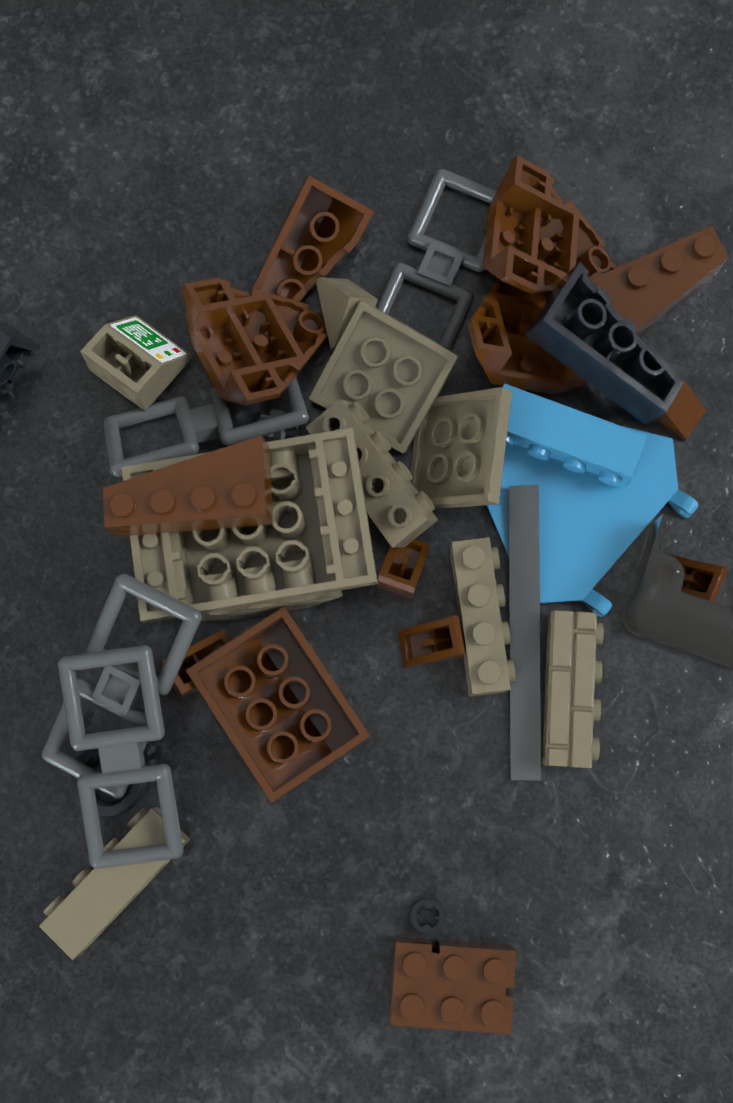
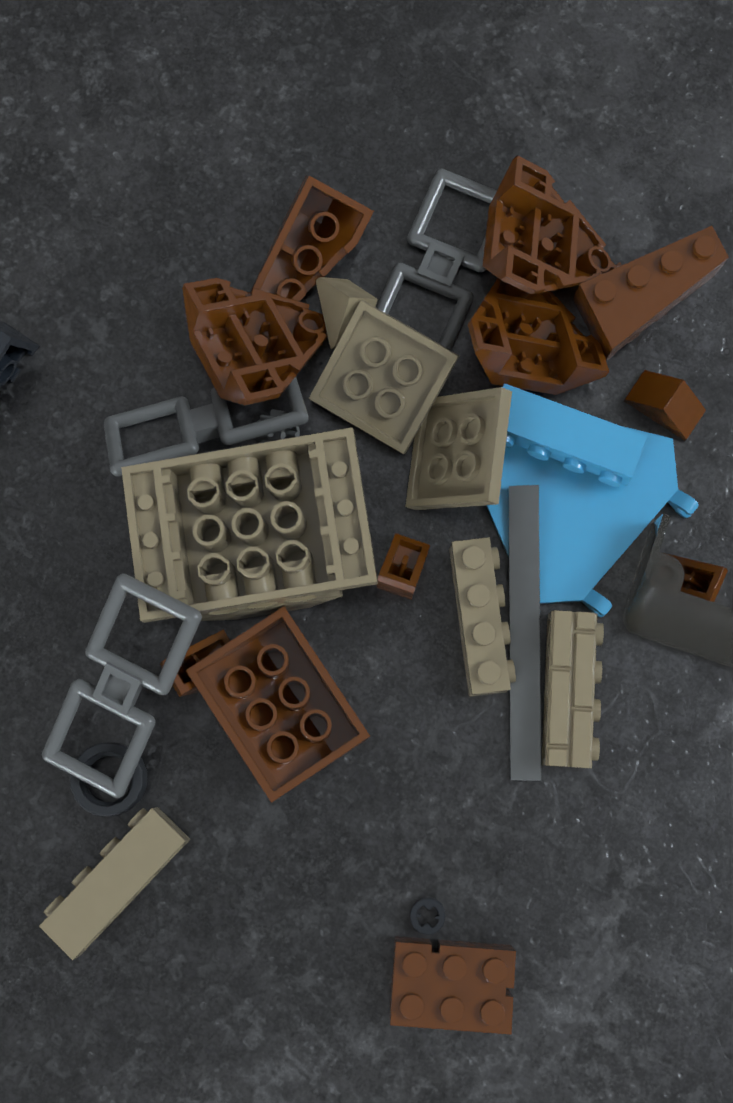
dark grey bar [58,645,184,869] -> none
dark tan slope [80,315,192,411] -> none
reddish brown wedge [103,435,274,537] -> none
dark tan brick [305,399,438,548] -> none
reddish brown slope [398,615,465,667] -> none
black wedge [525,262,684,424] -> none

